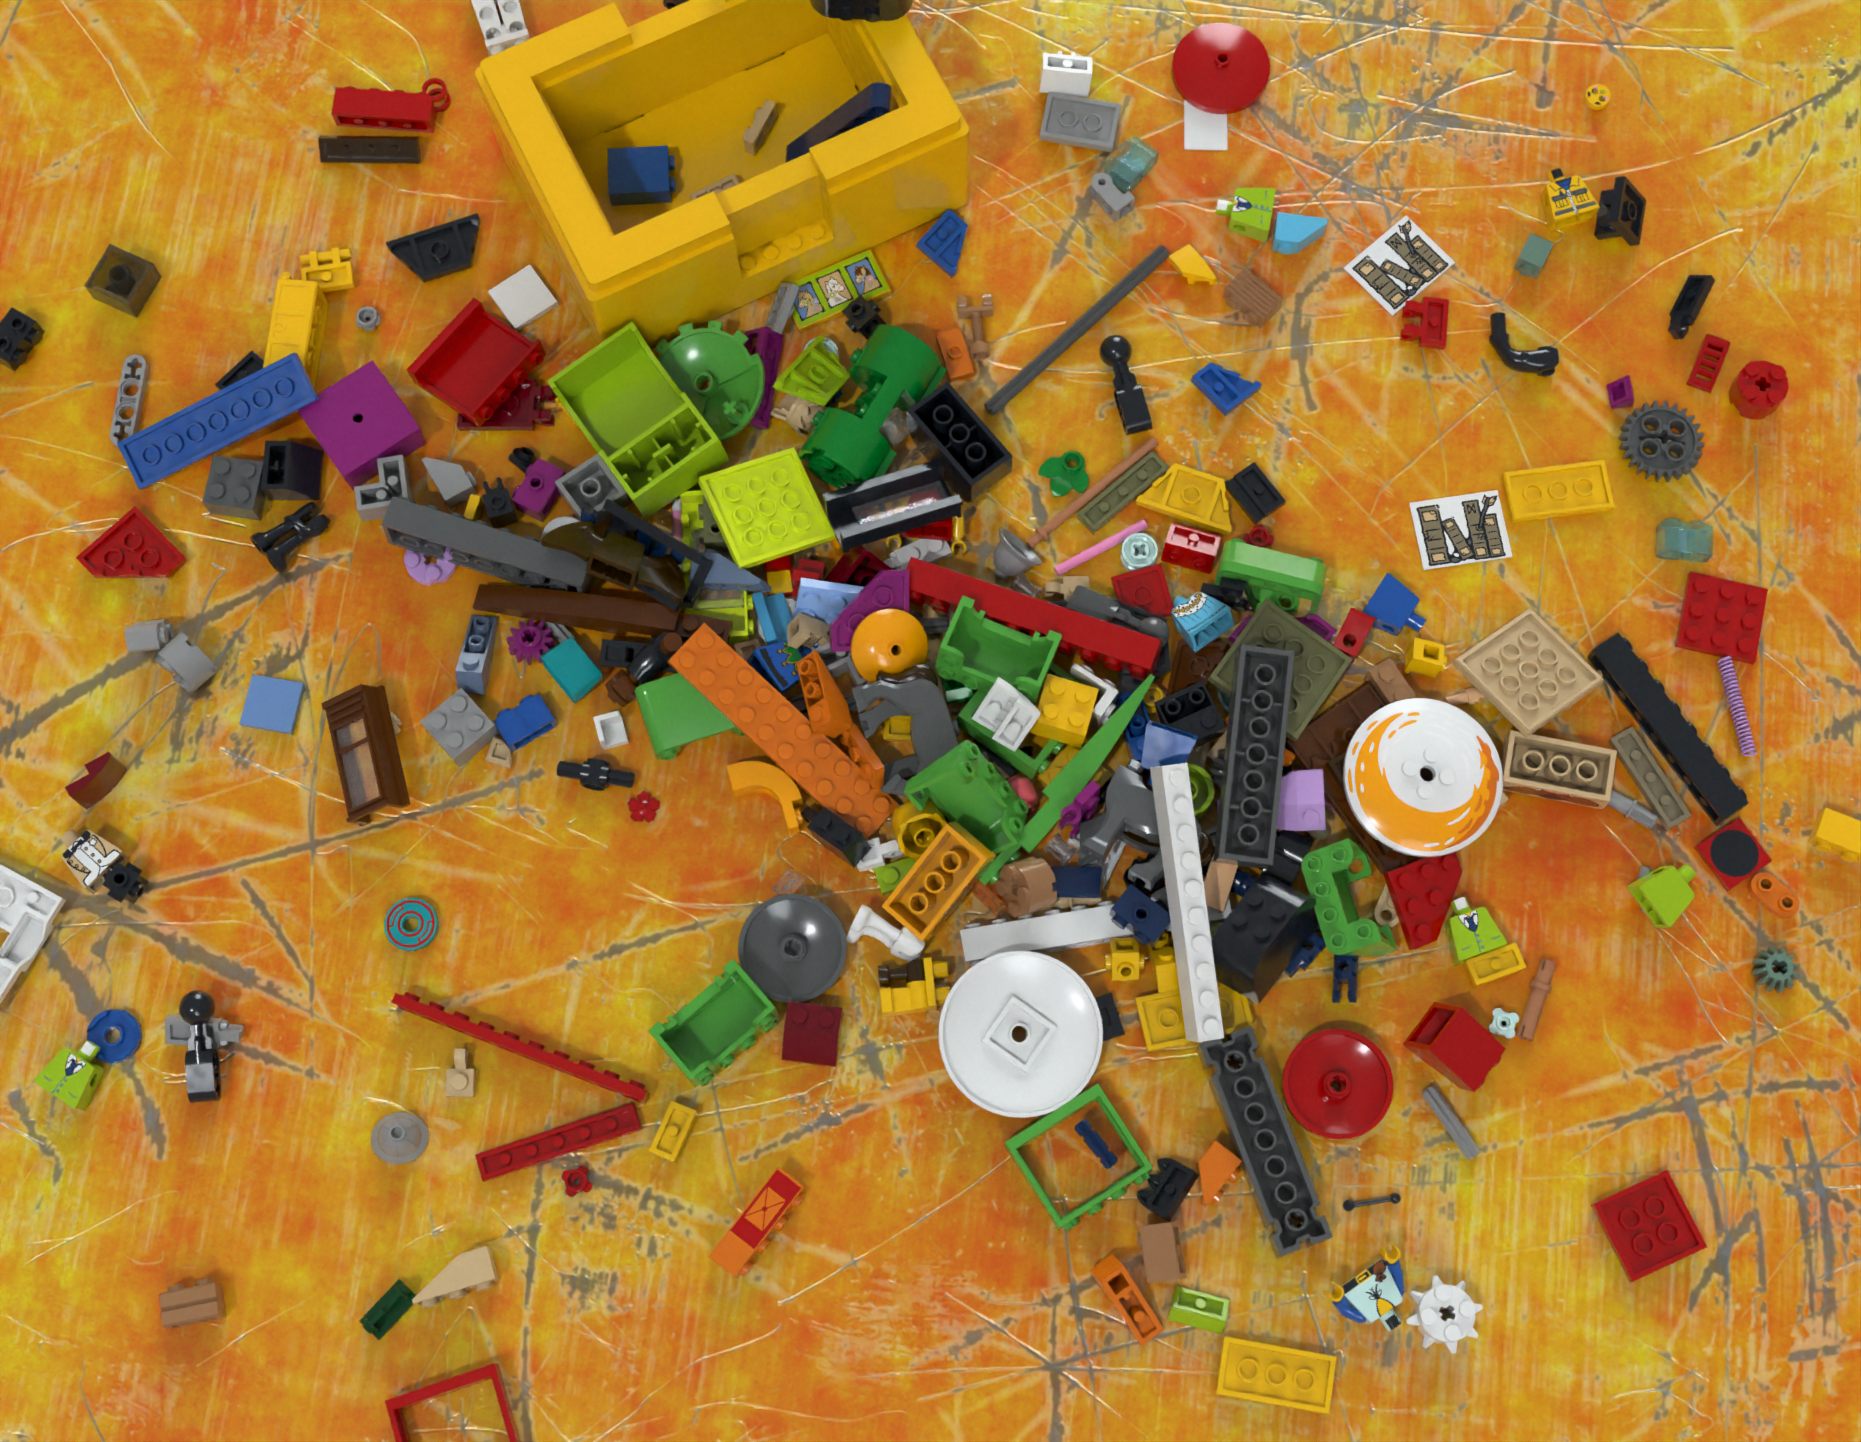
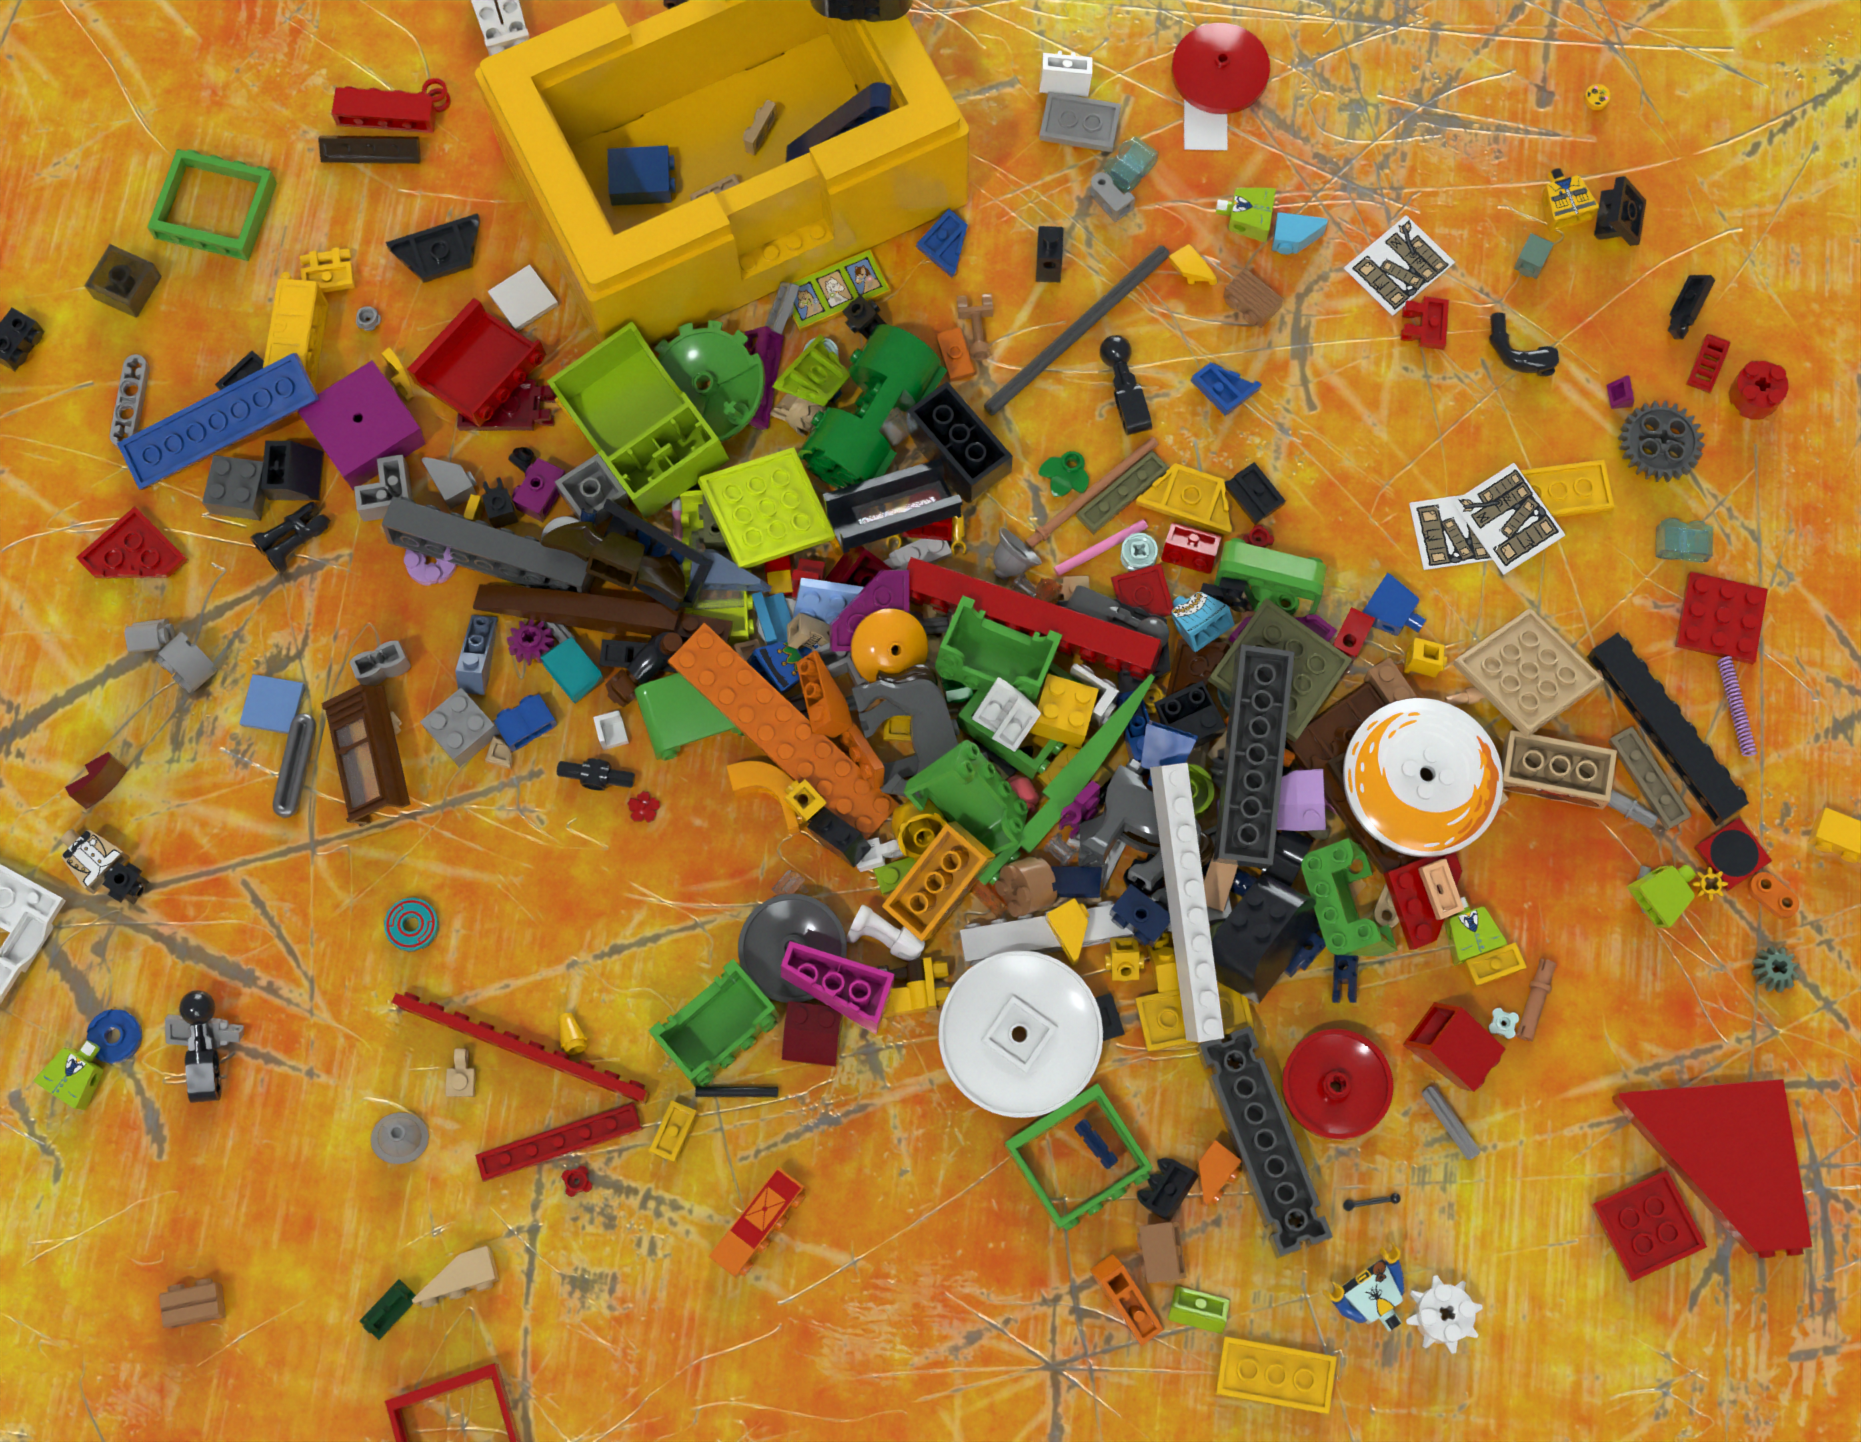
none -> bright green window [147,149,277,261]
none -> flat silver piece [272,713,316,818]
none -> light grey brick [349,641,411,686]
none -> yellow slope [381,347,414,402]
none -> yellow cone [557,1013,587,1055]
none -> black bar [695,1086,778,1098]
none -> dark pink wedge [781,941,895,1035]
none -> yellow brick [784,779,827,823]
none -> clear orange piece [1034,578,1063,605]
none -> black torso [1036,226,1064,283]
none -> yellow slope [1045,898,1090,966]
none -> light nougat piece [1418,859,1465,920]
none -> sticker [1453,463,1565,575]
none -> red slope [1612,1079,1812,1258]
none -> yellow gear [1691,867,1728,901]

